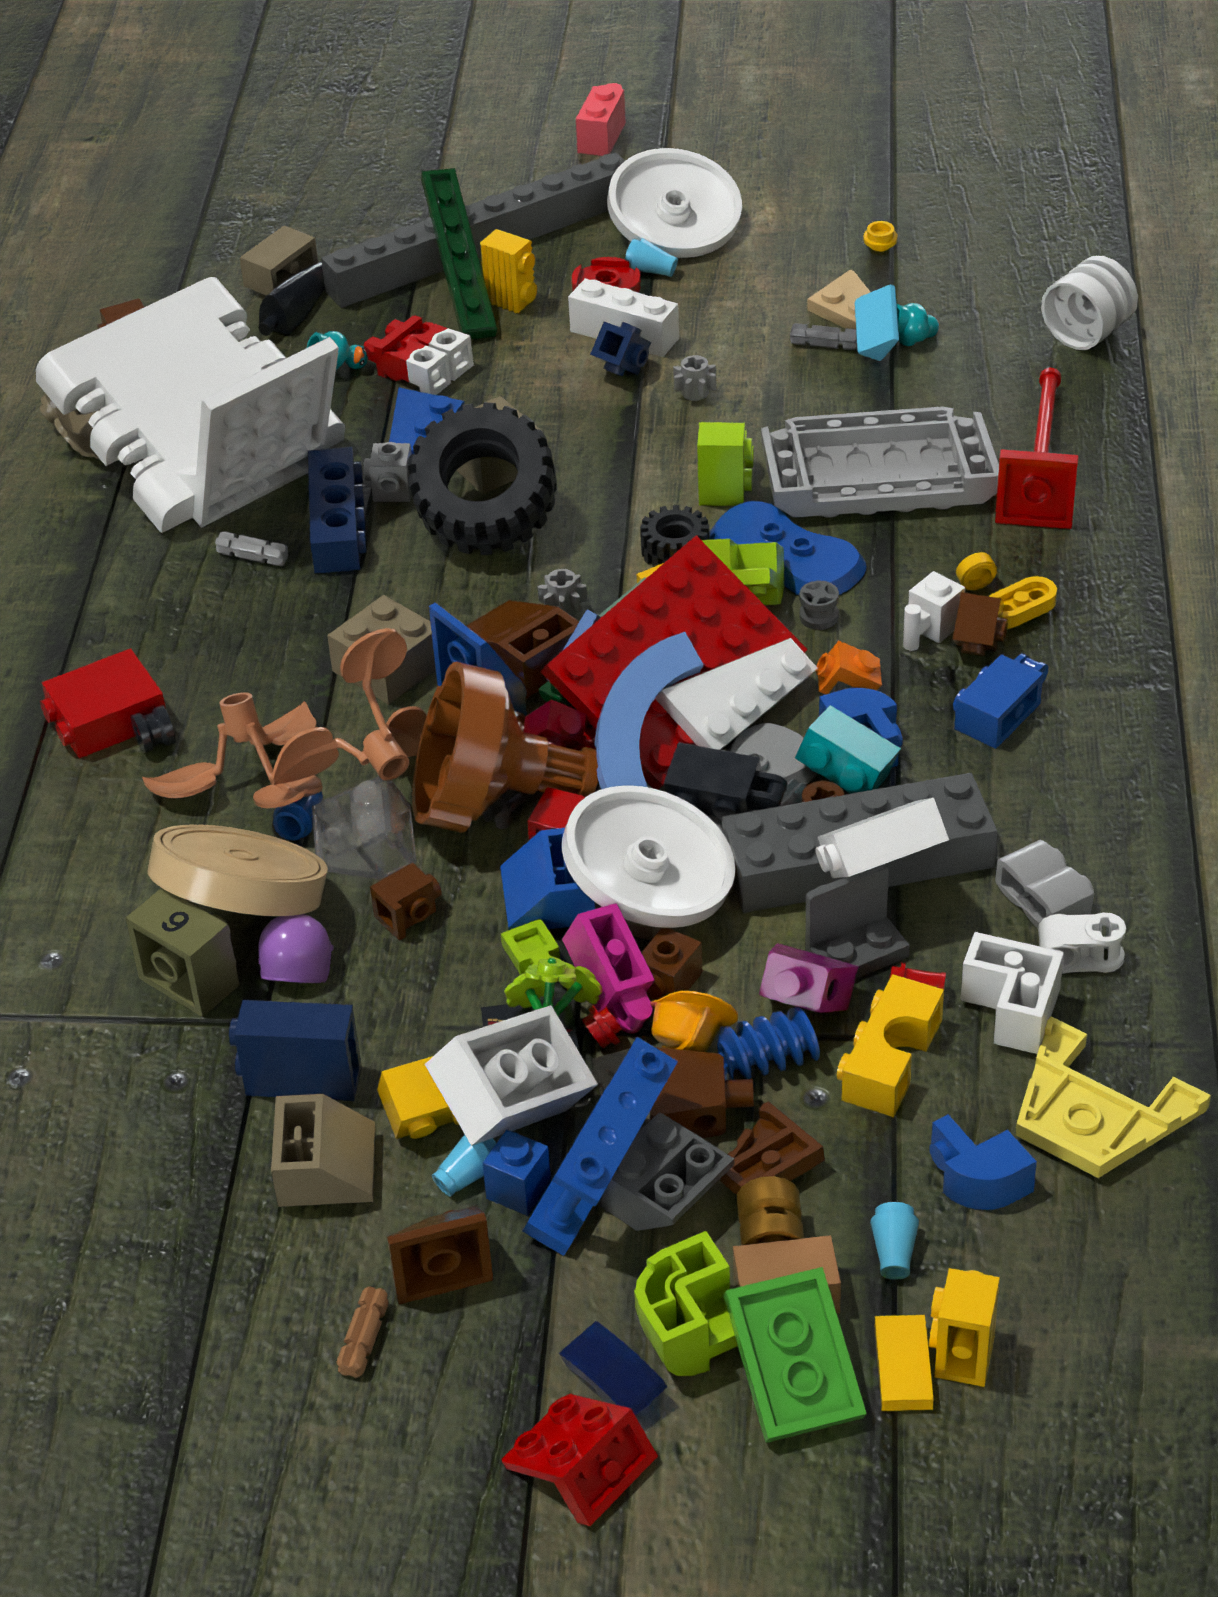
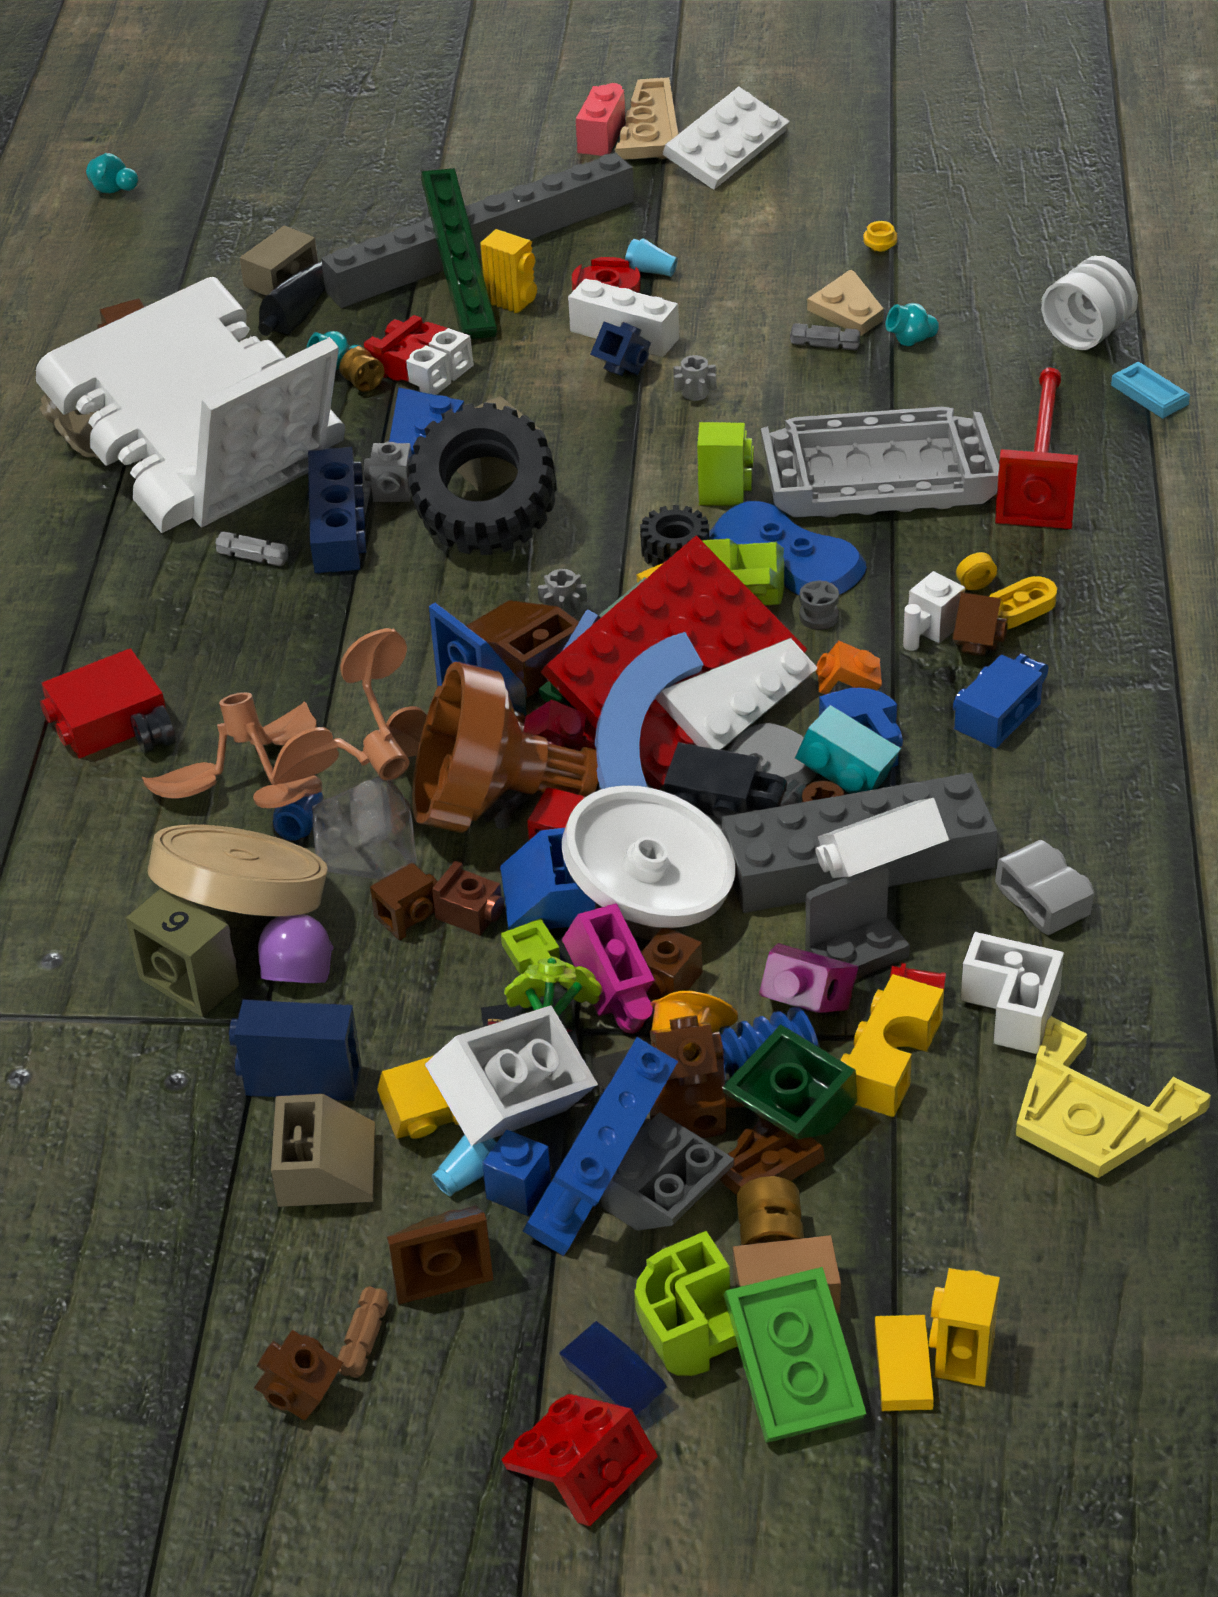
dark tan brick [327,595,436,705] -> none
red plate [582,1005,622,1049] -> none
white dish [607,148,742,258] -> none
medium azure slope [855,284,899,361] -> none
medium azure cone [870,1202,919,1279] -> none
blue brick [929,1115,1037,1210] -> none
white piece [1038,913,1126,974] -> none
none -> teal animal [86,153,138,193]
none -> reddish brown brick [254,1329,344,1421]
none -> pearl gold wheel [339,347,385,392]
none -> copper brick [432,861,504,936]
none -> tan wing [615,77,678,160]
none -> reddish brown brick [650,1015,724,1086]
none -> white plate [663,87,789,190]
none -> dark green slope [722,1024,857,1140]
none -> medium azure tile [1111,362,1190,419]

